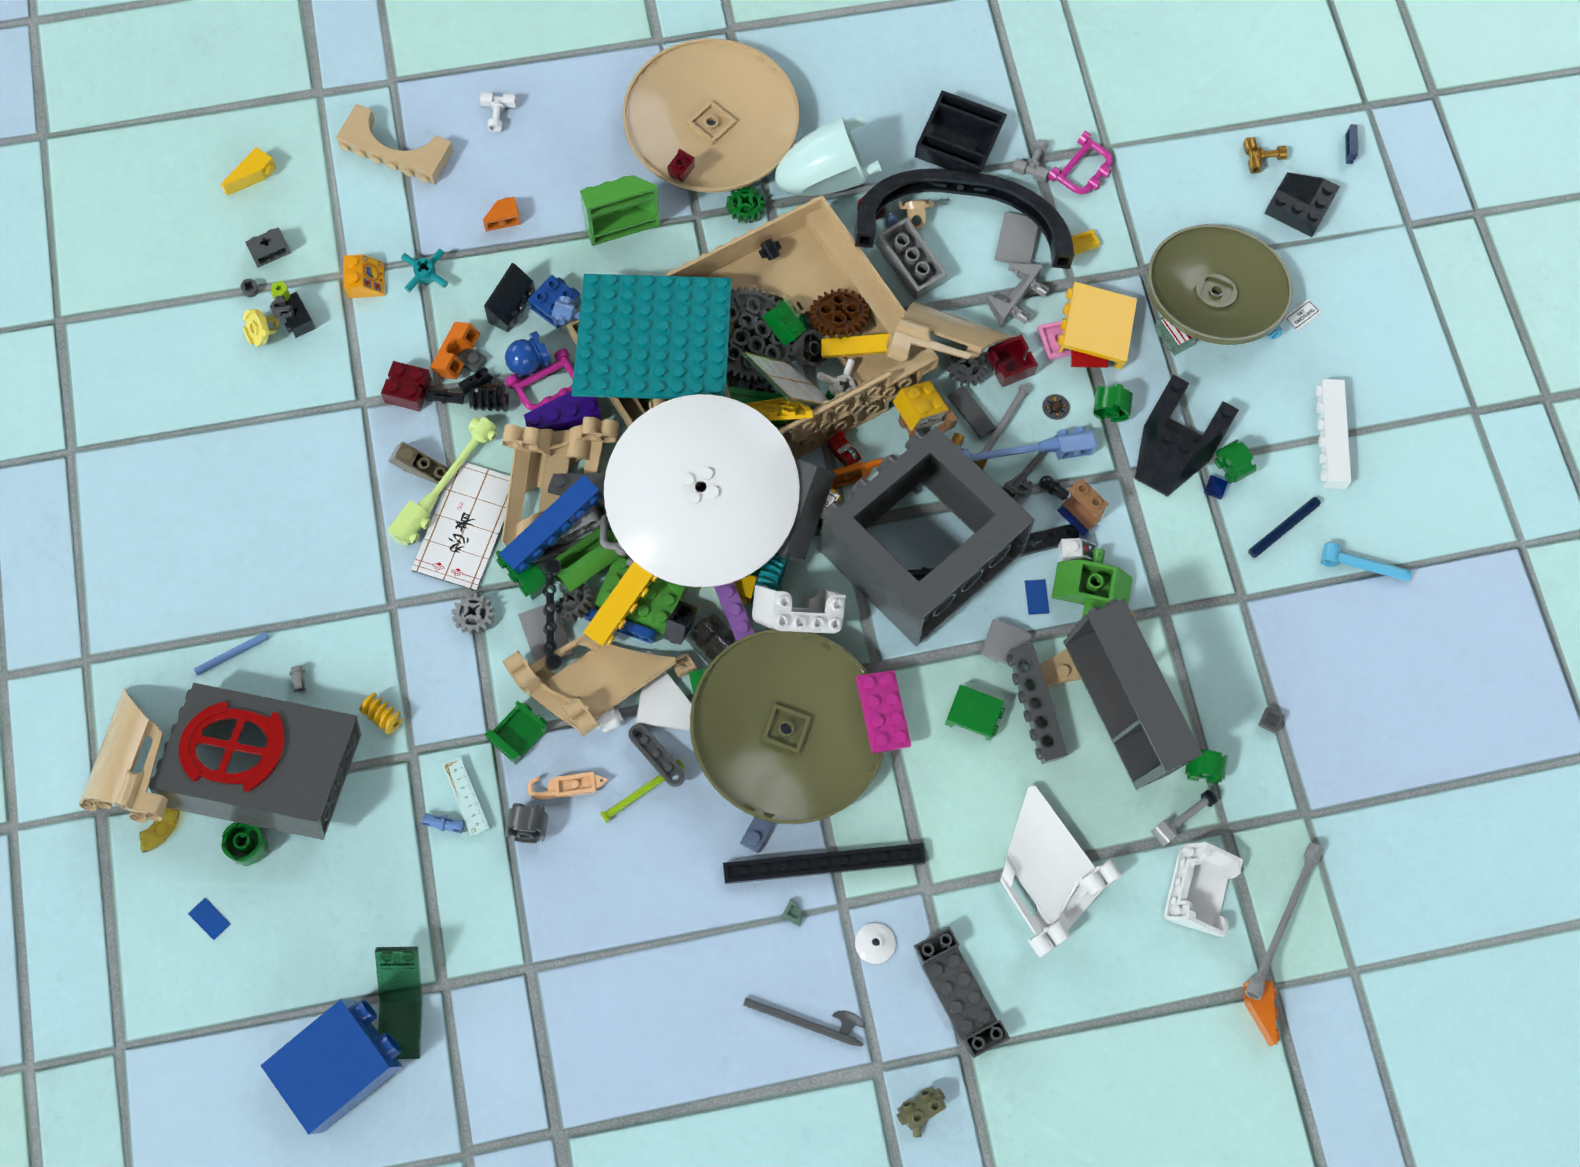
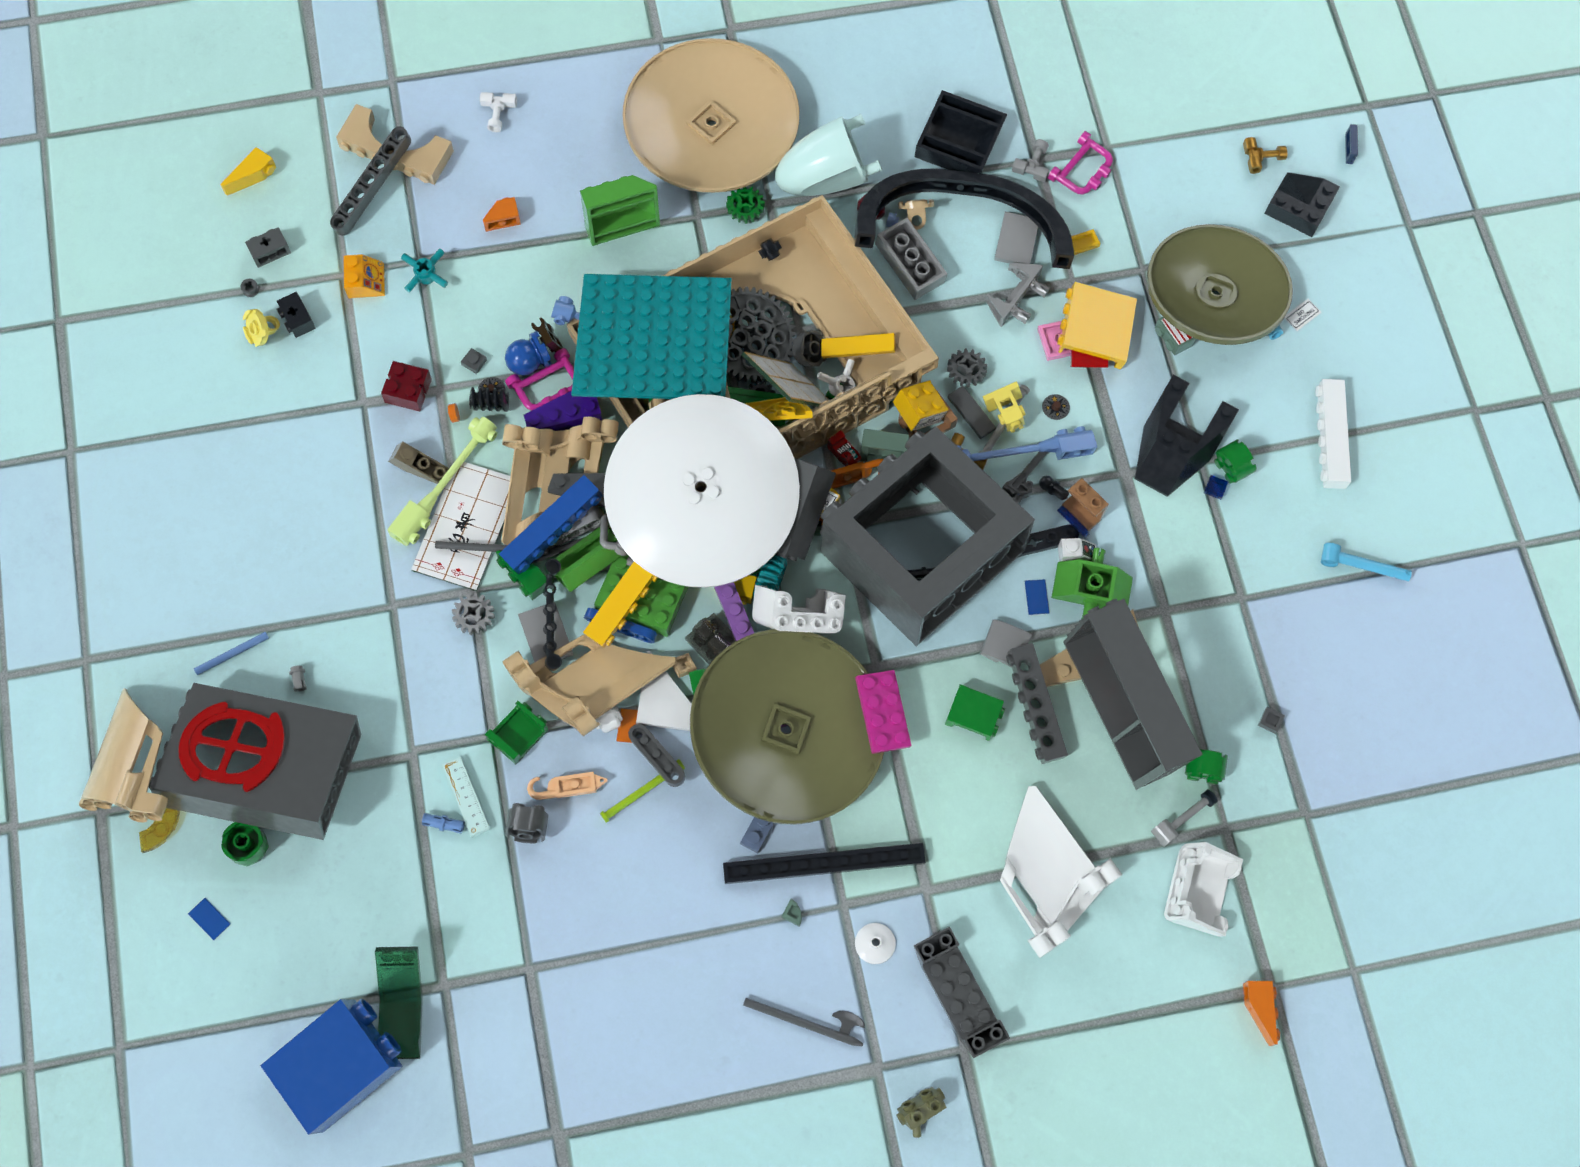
leg [270,281,294,319] -> none
yellow piece [359,692,403,735] -> none
black pin [425,389,464,405] -> none
orange arch [430,322,480,380] -> none
black bar [458,367,493,395] -> none
black slope [484,263,535,332] -> none
blue brick [528,275,581,329] -> none
dark grey gear [556,583,596,623] -> none
black brick [663,601,698,645] -> none
dark red brick [668,149,695,182] -> none
green slope [762,296,809,346] -> none
reddish brown gear [809,288,869,339] -> none
tan panel [886,301,1015,363] -> none
dark red piece [986,334,1038,387] -> none
green brick [1093,384,1133,422] -> none
light grey hose [1245,842,1324,1000] -> none
dark blue axle [1248,497,1321,558] -> none
none -> dark grey beam [330,126,411,236]
none -> dark grey bar [435,541,549,555]
none -> orange tile [448,403,460,423]
none -> dark brown plate [531,318,563,353]
none -> orange sticker [616,708,638,743]
none -> sand green window [860,429,909,462]
none -> light yellow tile [982,381,1026,433]

